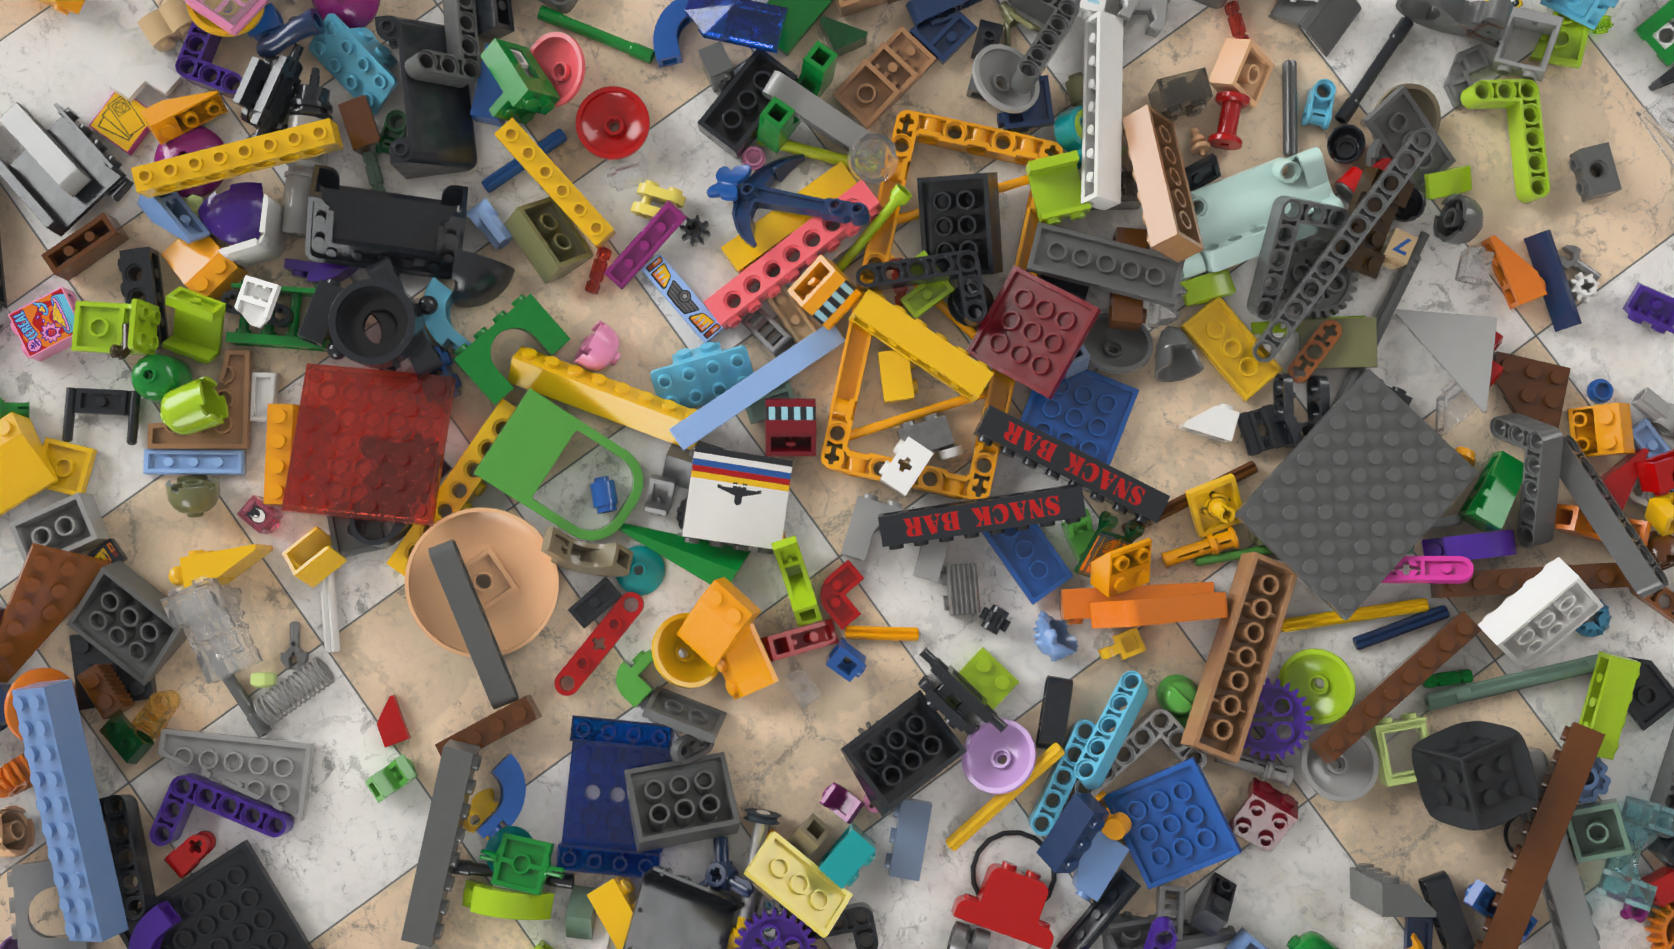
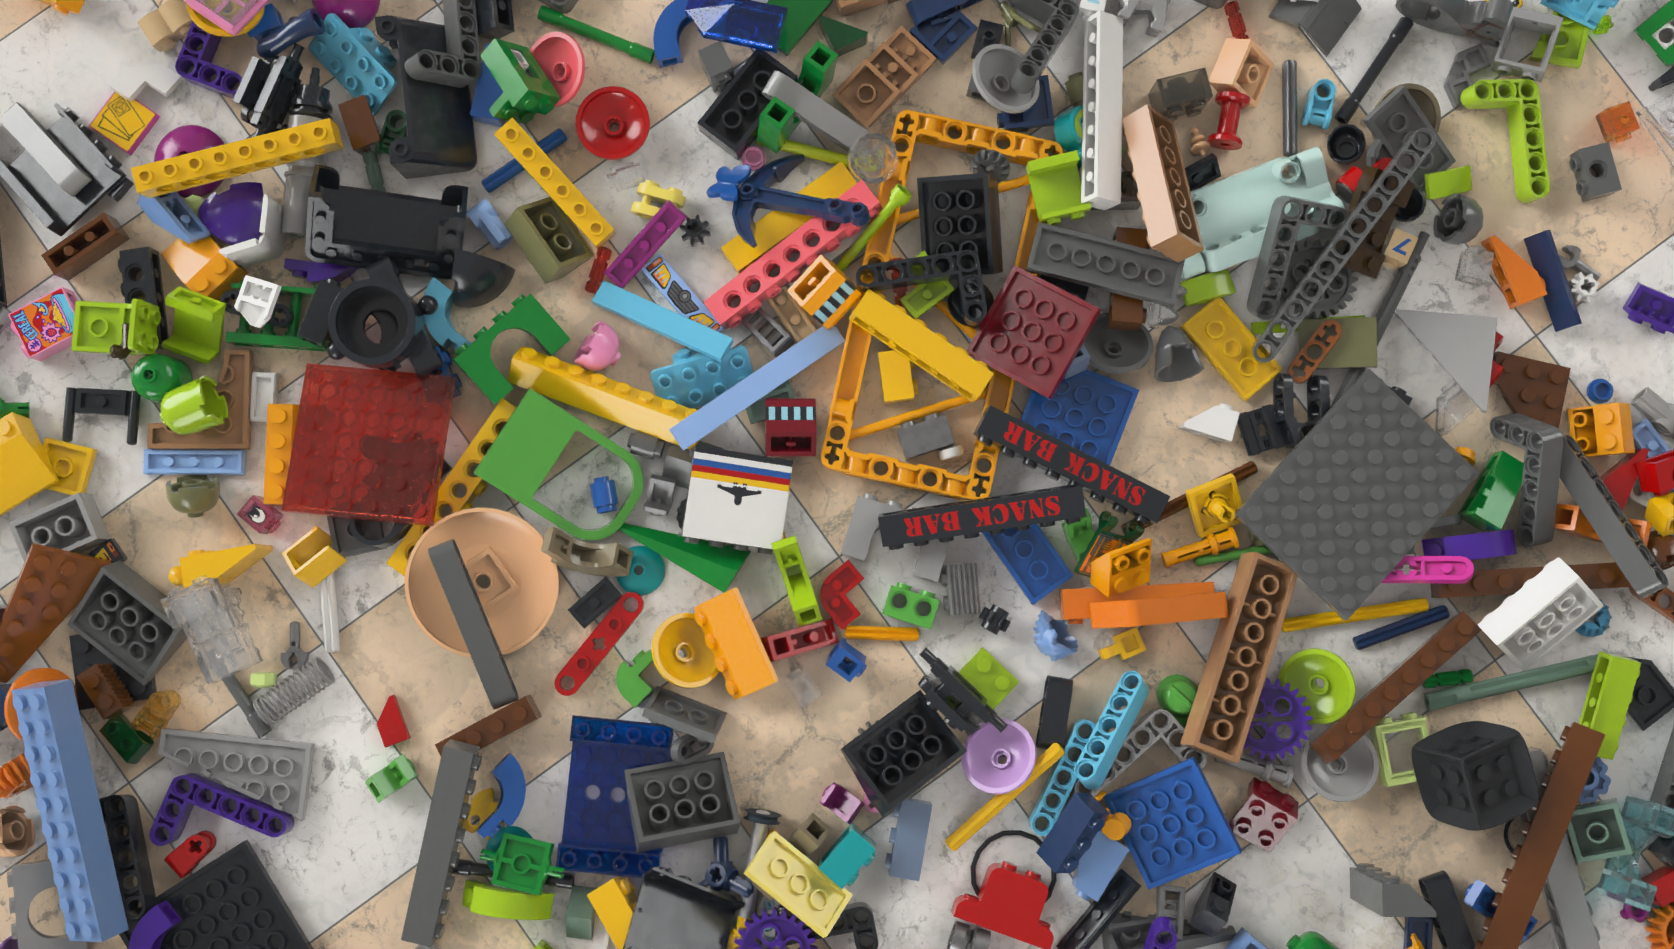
light orange slope [140,91,228,145] -> none
light orange slope [677,577,762,668] -> none
white brick [879,436,934,497] -> none
none -> medium azure tile [592,281,734,362]
none -> dark grey brick [627,430,666,460]
none -> bright green brick [882,582,940,629]
none -> dark grey gear [971,149,1010,183]
none -> clear orange brick [1595,101,1640,143]

